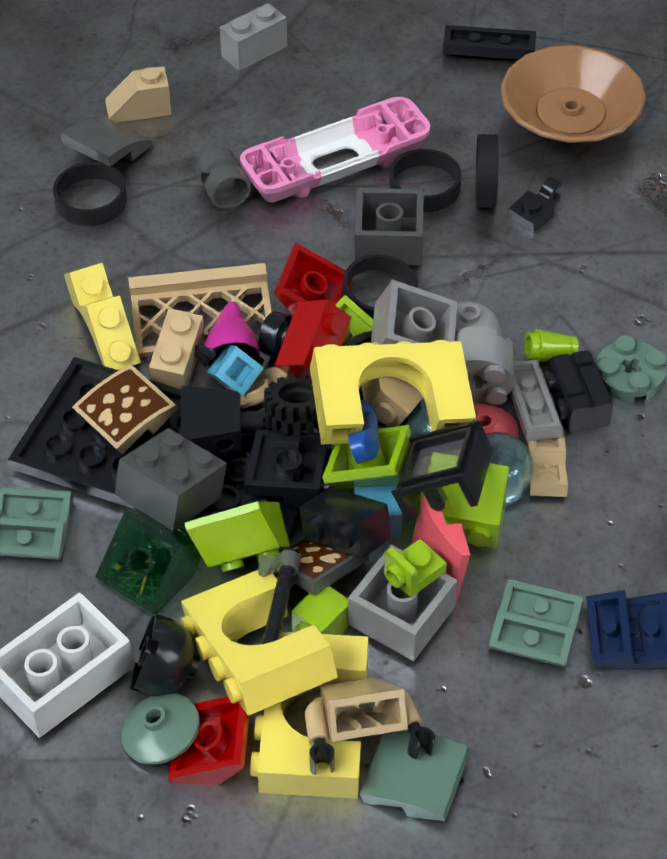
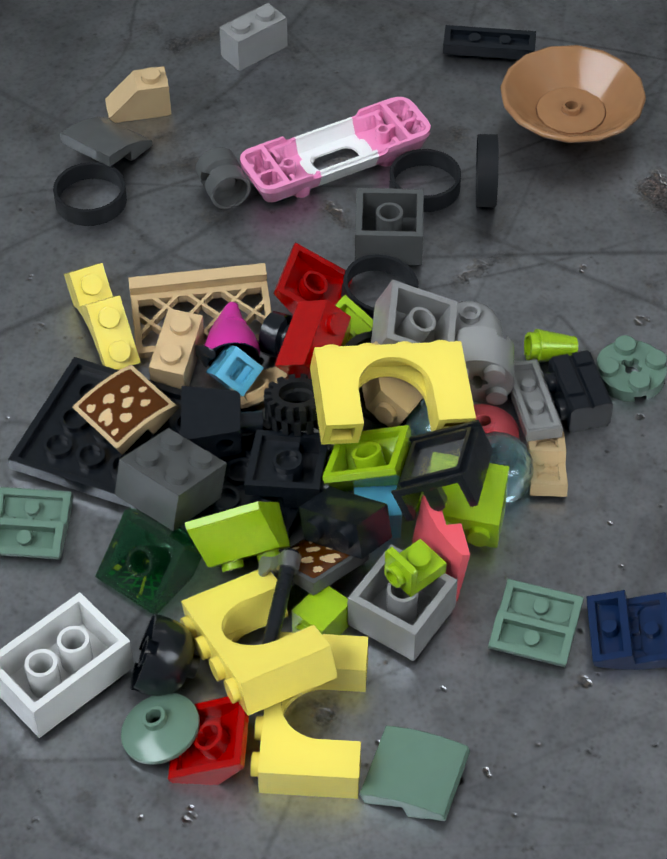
tan torso [305,678,435,775] -> none
blue bar [348,399,379,464] -> none
black plate [508,177,561,233] -> none

